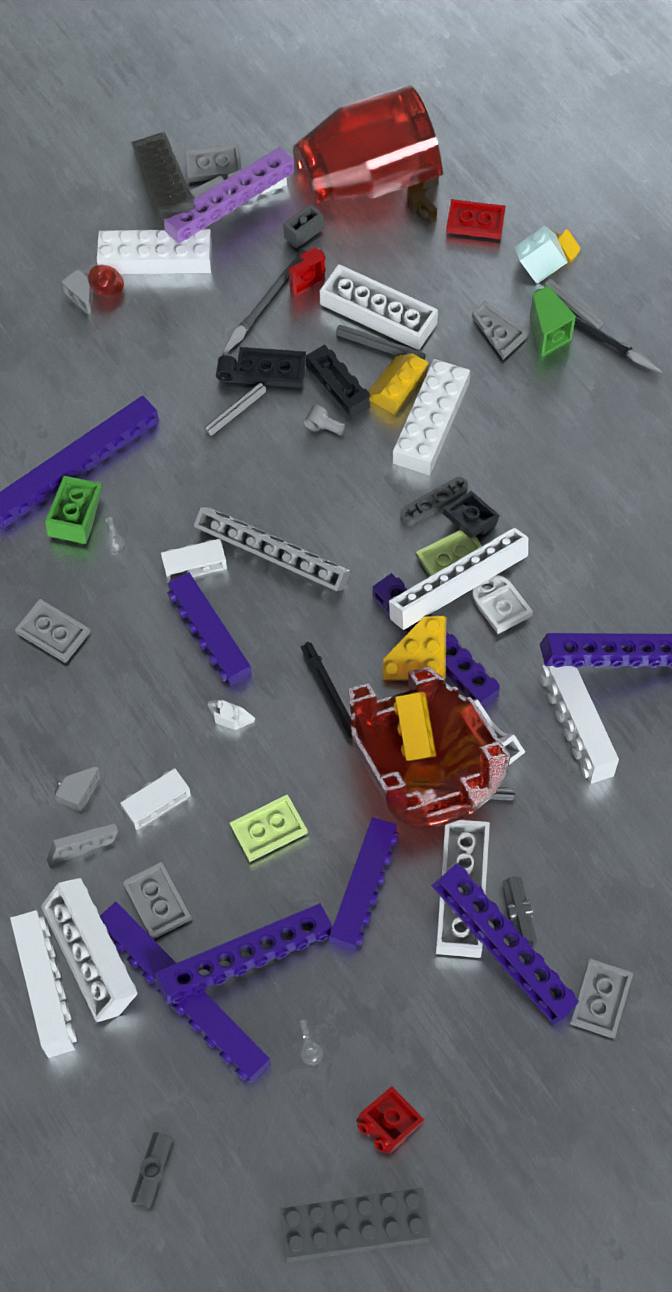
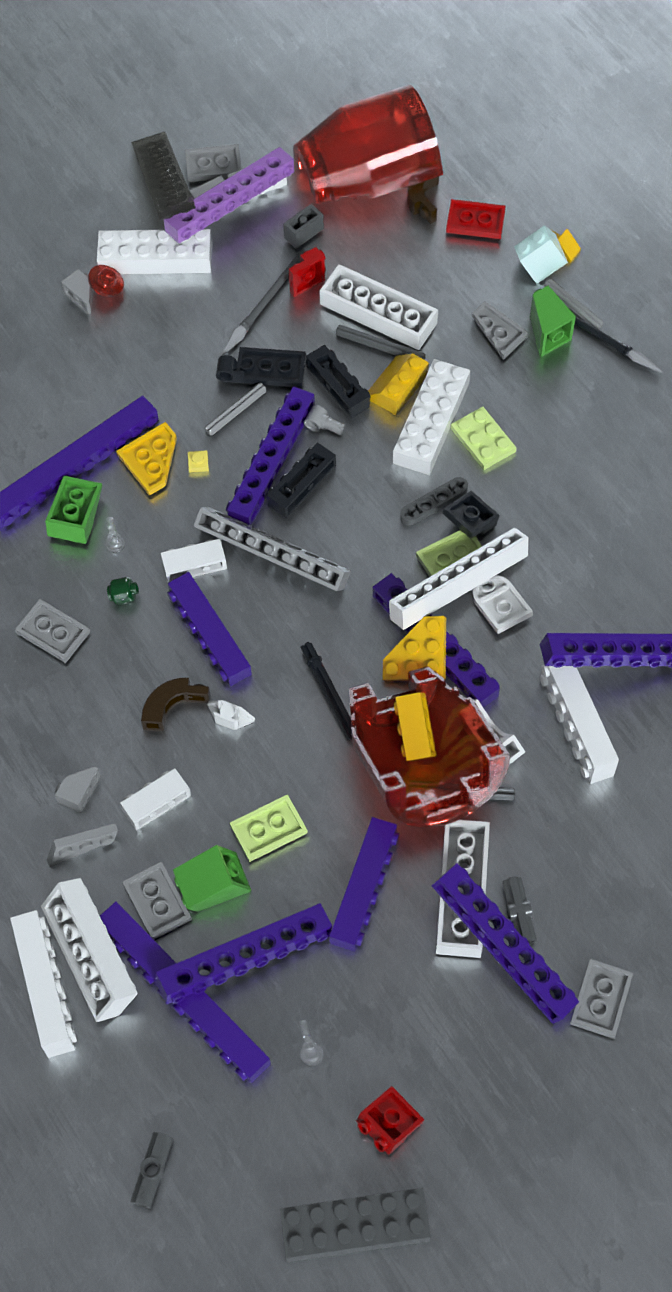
none -> dark green head [107,577,139,605]
none -> yellow plate [116,422,177,496]
none -> dark brown arch [141,678,211,731]
none -> bright green slope [173,845,252,912]
none -> light yellow plate [188,450,209,473]
none -> dark purple brick [226,386,315,526]
none -> black brick [267,442,336,518]
none -> yellowish green plate [450,407,517,470]

